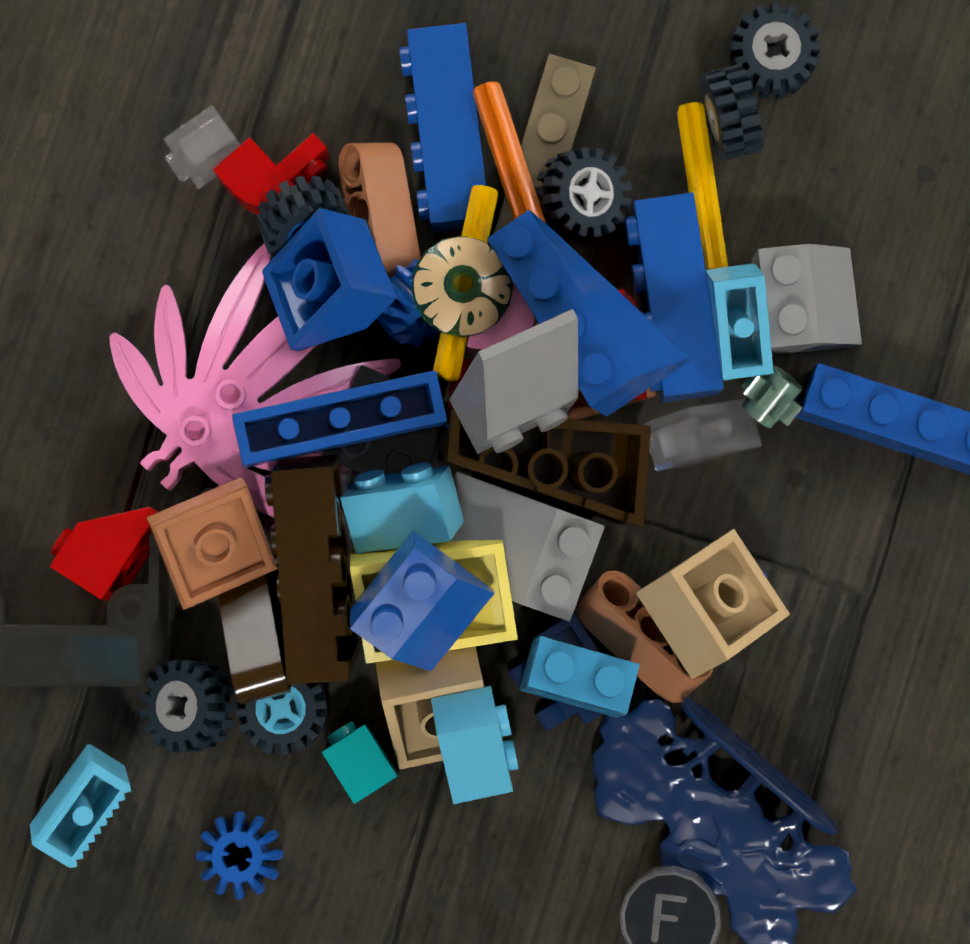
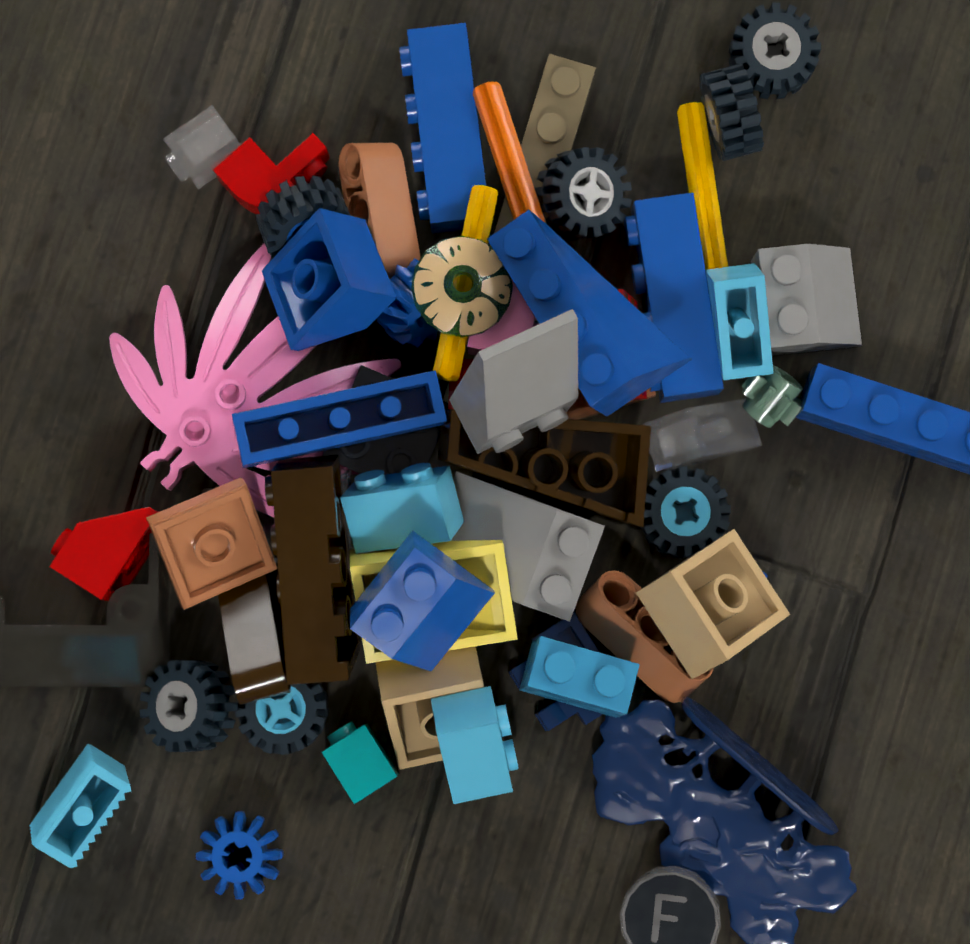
none -> black wheel [640,466,731,559]

